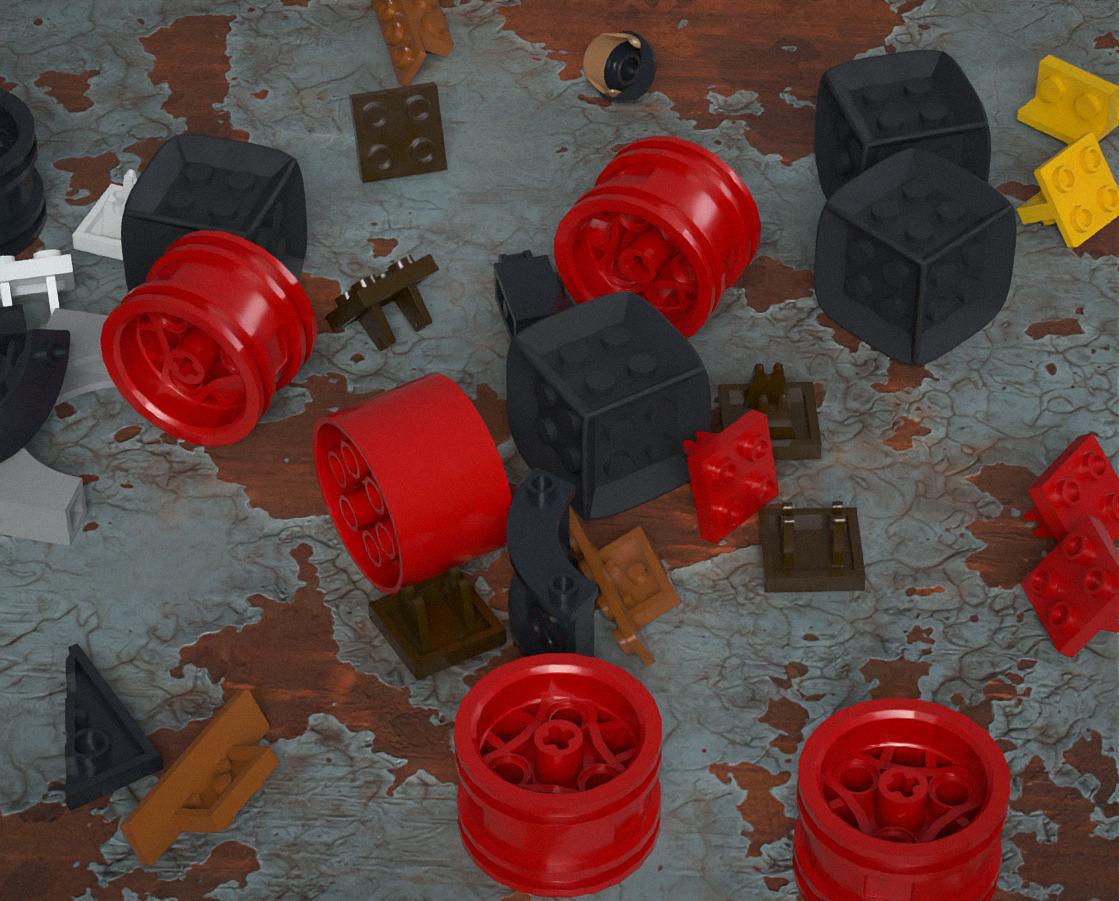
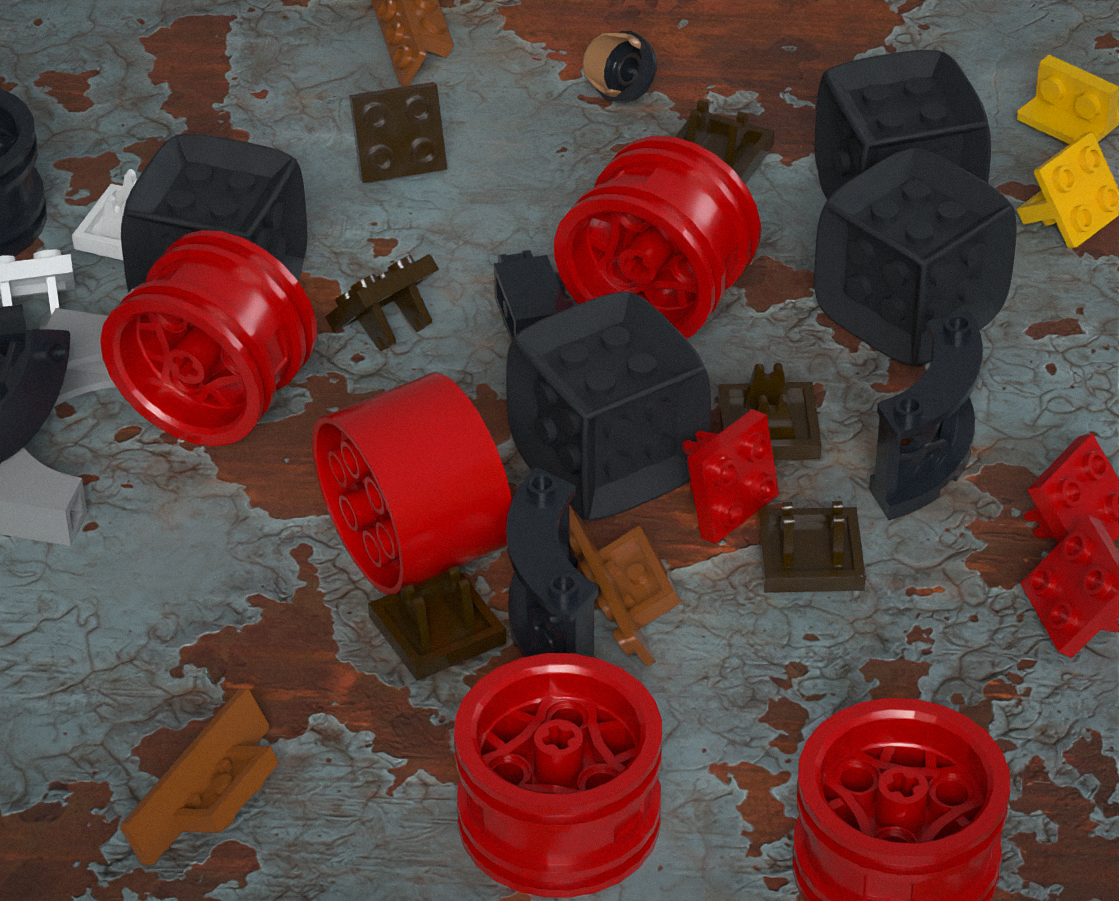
black wing [65,644,162,811] -> none
none -> dark brown plate [675,100,775,184]
none -> black fence [869,311,983,520]

